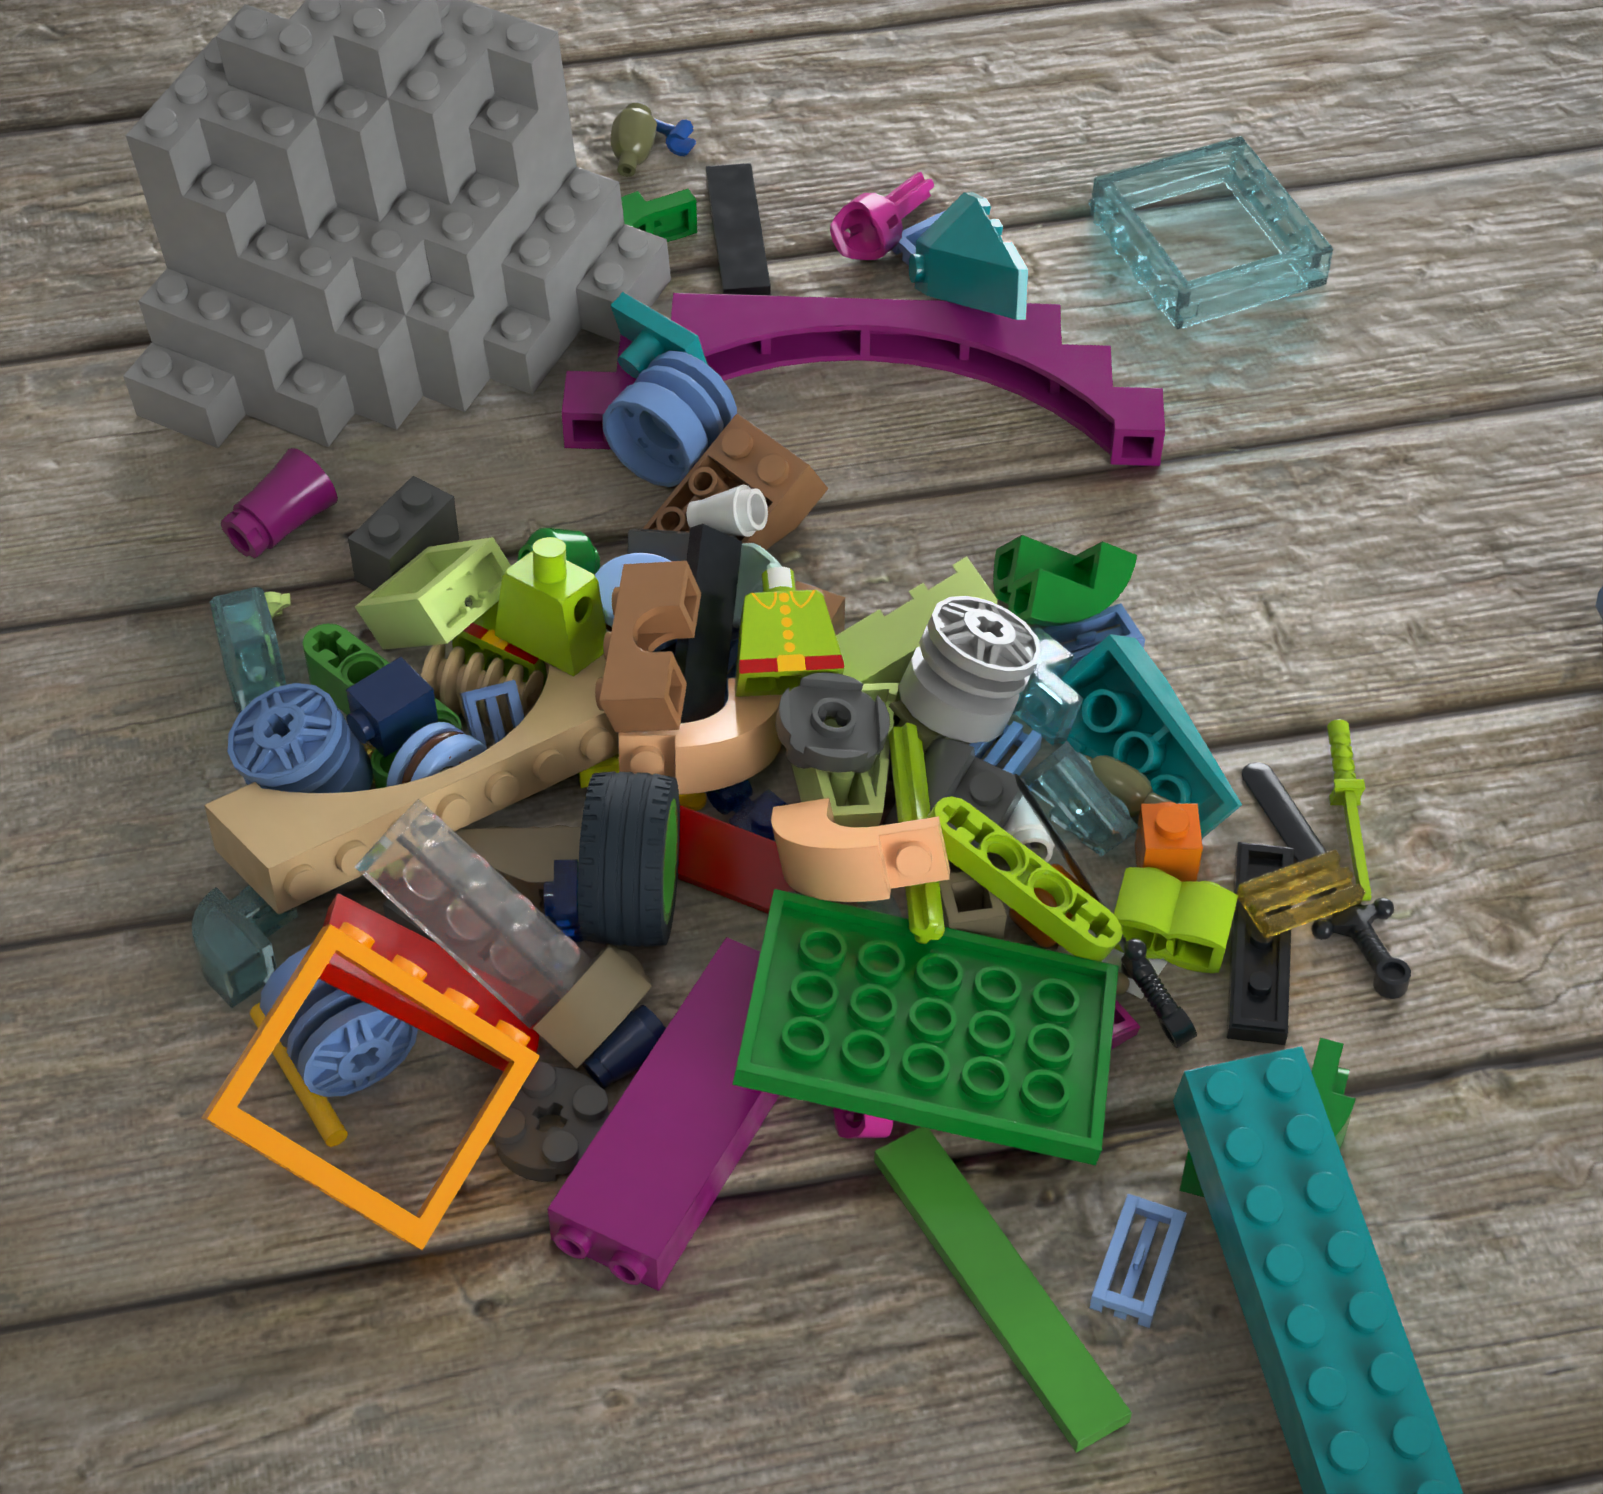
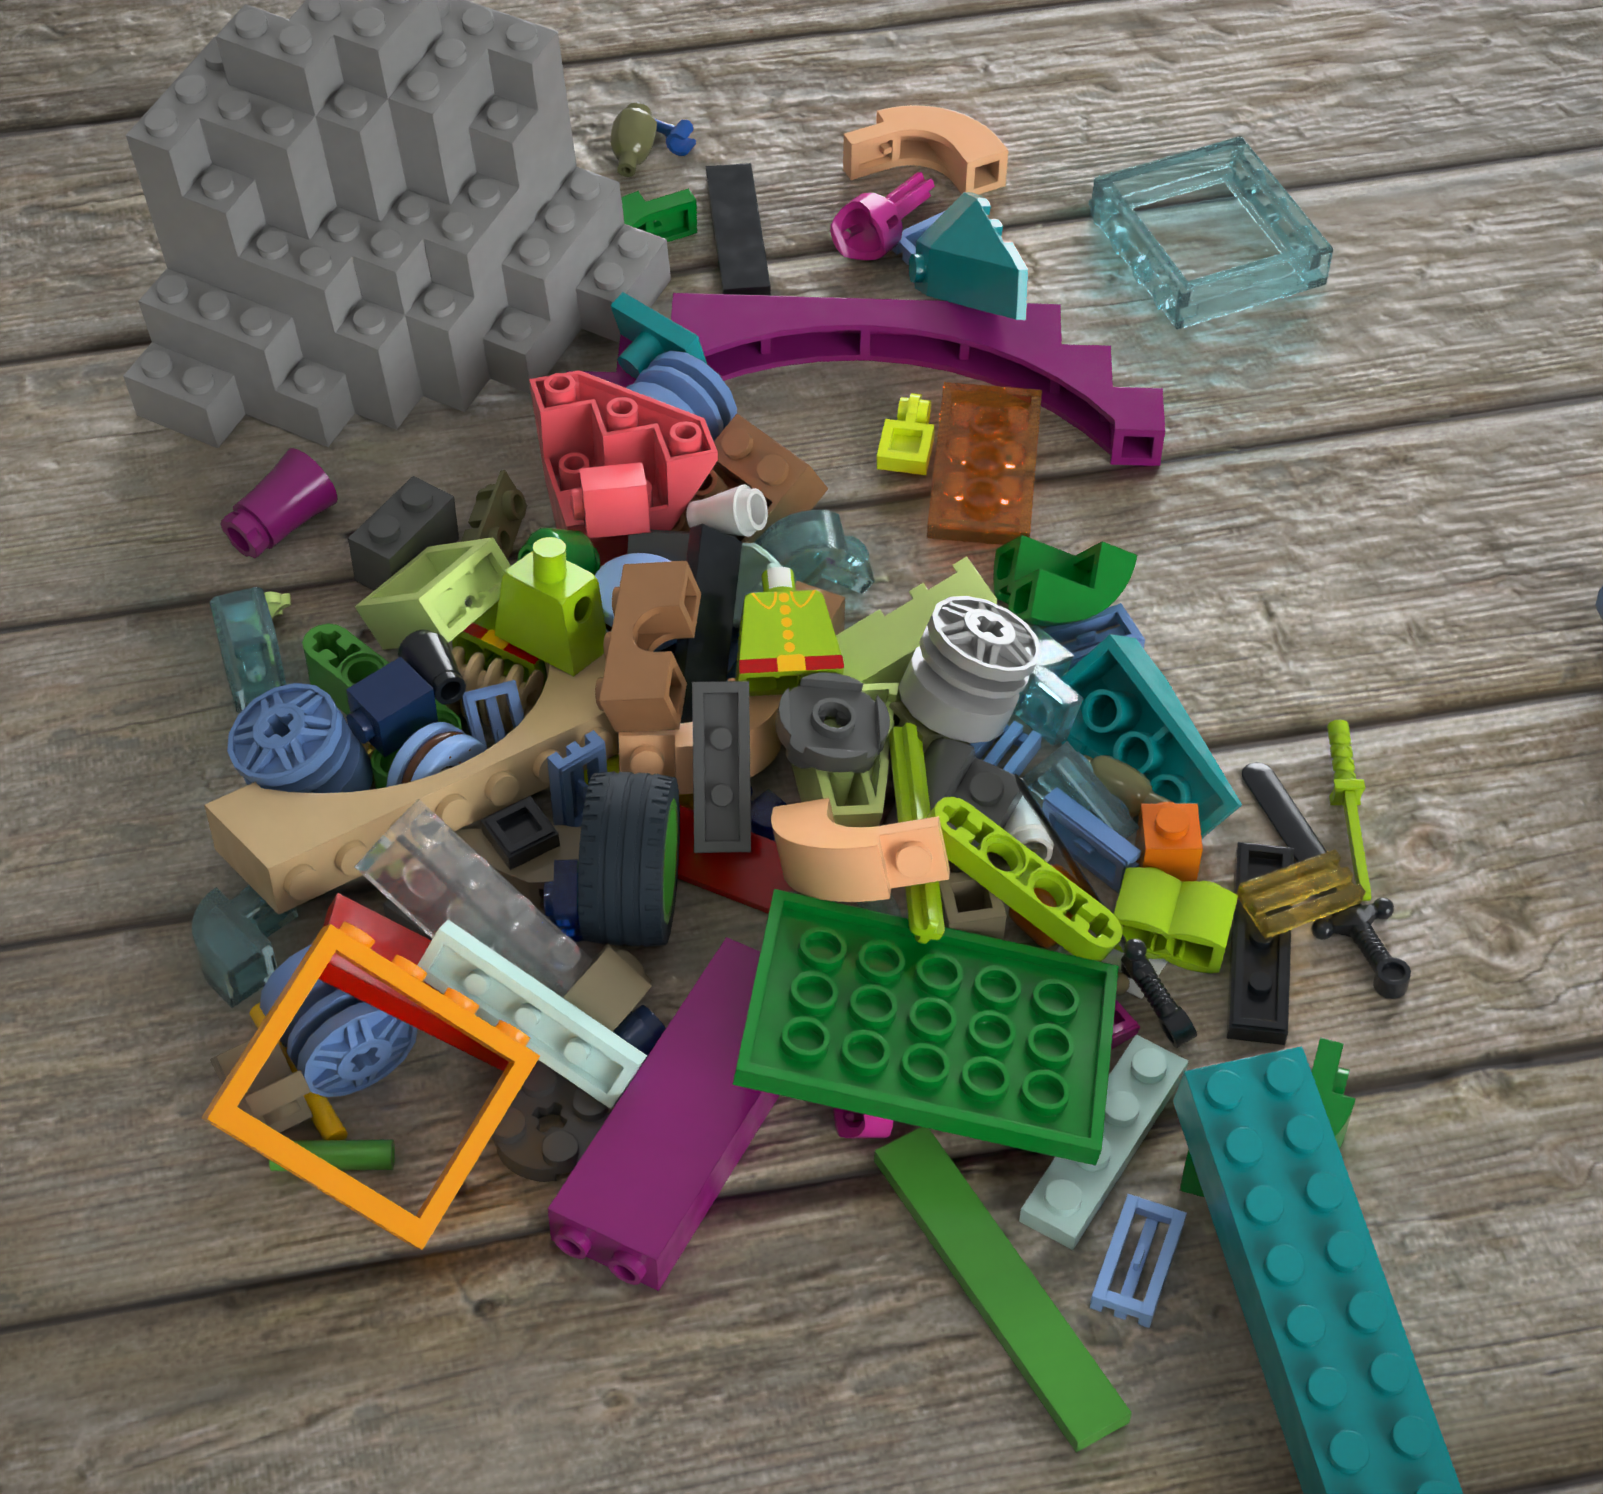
none -> dark tan brick [210,1039,313,1133]
none -> bright green piece [269,1139,395,1171]
none -> black cone [398,630,466,705]
none -> light aqua plate [417,920,647,1109]
none -> olive hinge [461,470,528,560]
none -> black tile [481,796,560,870]
none -> coral brick [529,370,718,566]
none -> medium blue tile [547,730,607,827]
none -> coral brick [571,462,651,539]
none -> dark grey hinge [692,681,751,853]
none -> clear light blue brick [754,510,875,594]
none -> light nougat arch [843,106,1008,195]
none -> neon yellow plate [877,393,934,475]
none -> clear orange plate [927,382,1042,545]
none -> light aqua plate [1019,1034,1188,1250]
none -> medium blue tile [1042,787,1141,894]

